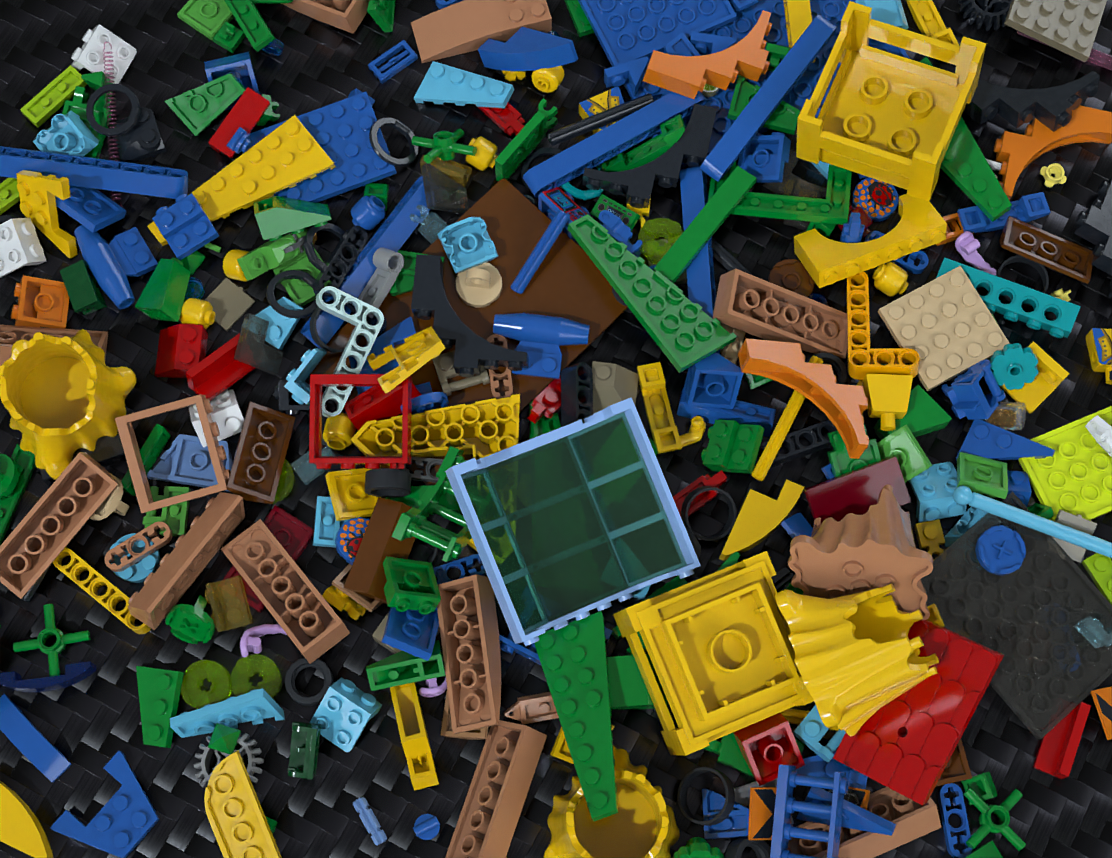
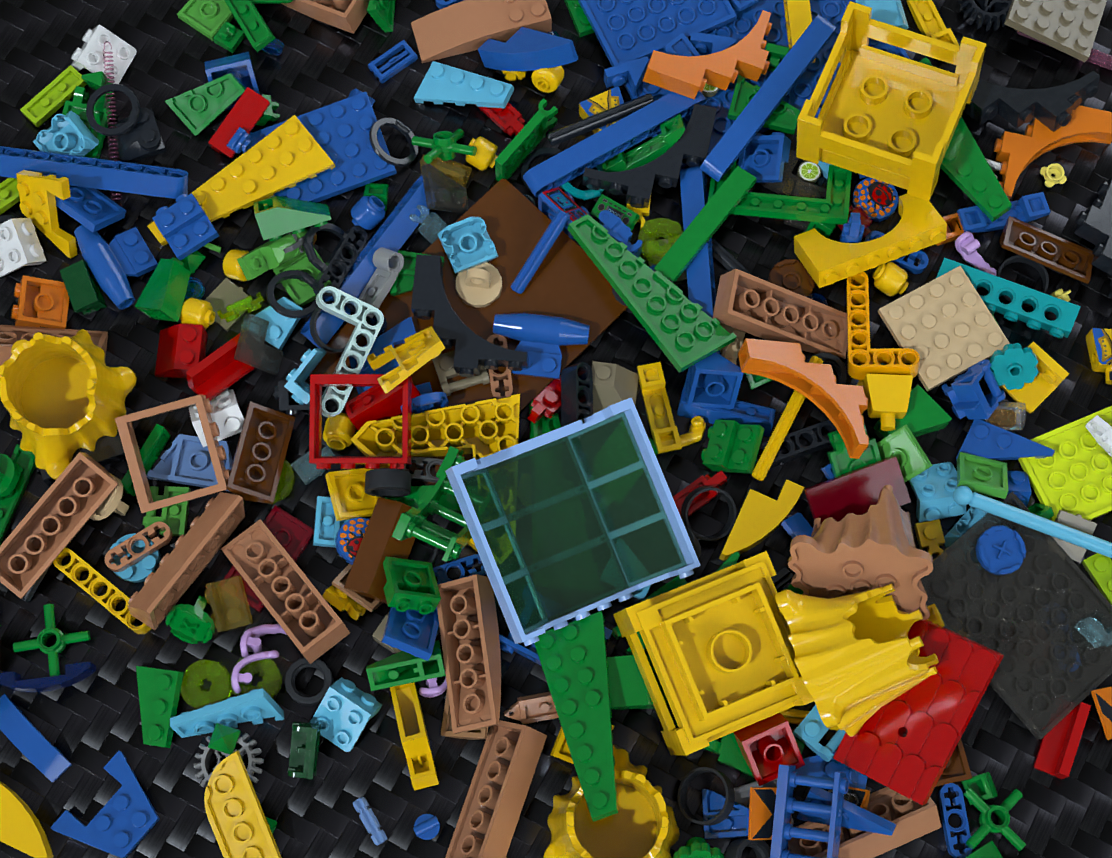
none -> clear neon green plate [217,292,264,323]
none -> lavender piece [231,650,279,694]
none -> tile [797,161,821,185]

